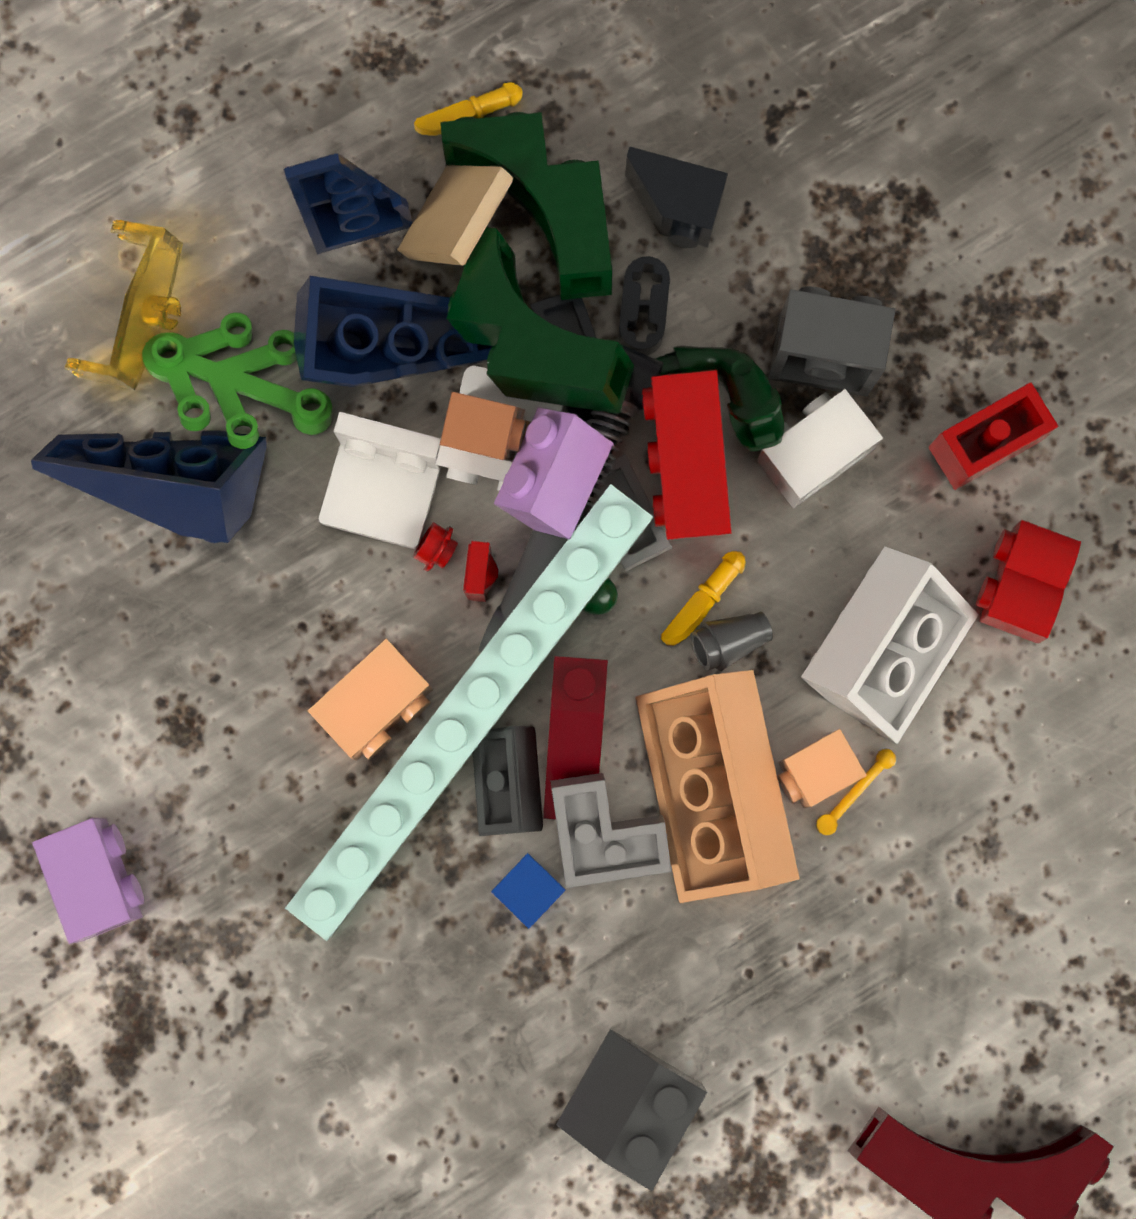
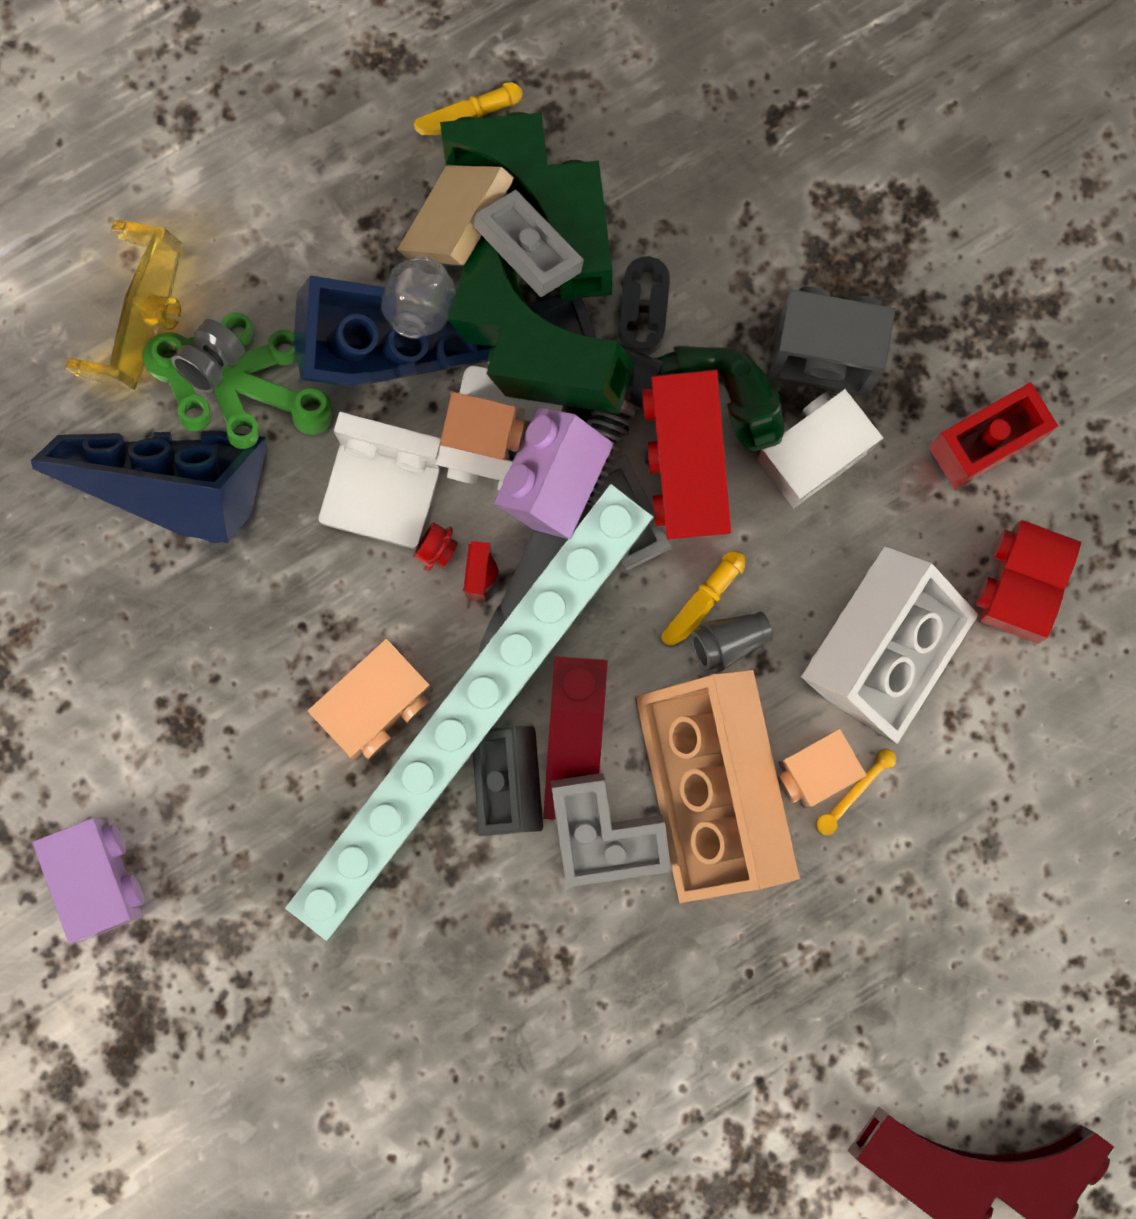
dark blue wedge [283,153,413,254] -> none
blue tile [491,853,566,929] -> none
dark grey slope [556,1029,708,1191] -> none
dark green hinge [582,577,618,615] -> none
black slope [625,146,728,248] -> none
none -> dark grey wheel [171,319,245,393]
none -> clear head [381,257,456,338]
none -> light grey plate [474,190,584,297]

